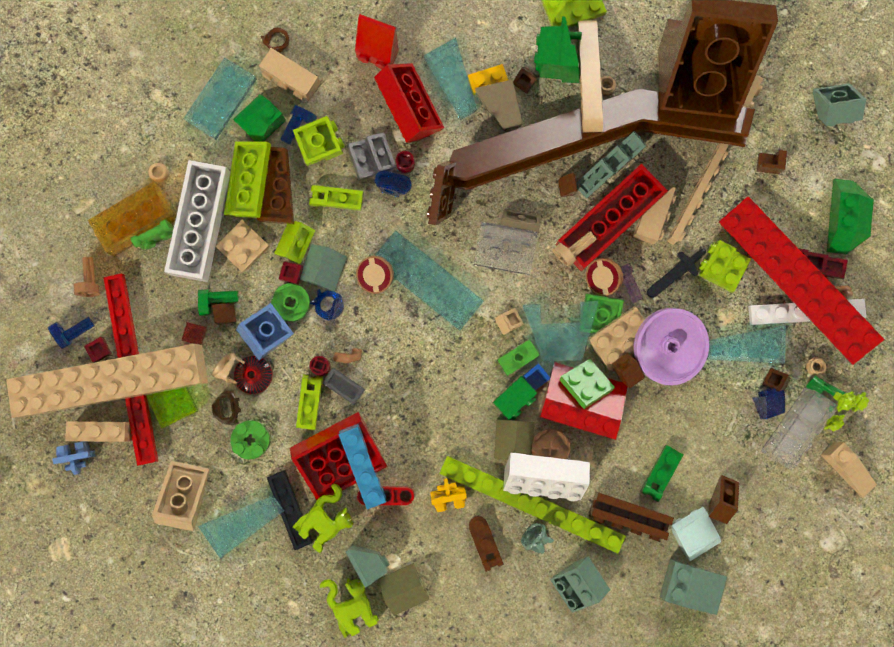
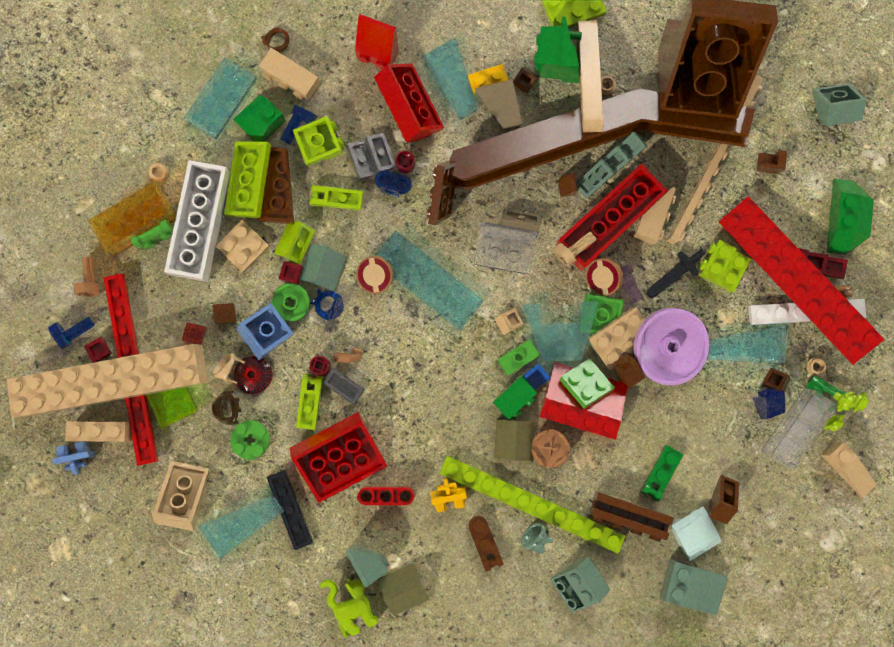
green piece [198,289,239,316] -> none
lime animal [293,484,354,553] -> none
dark azure arch [339,424,386,509] -> none
white brick [503,453,590,501] -> none

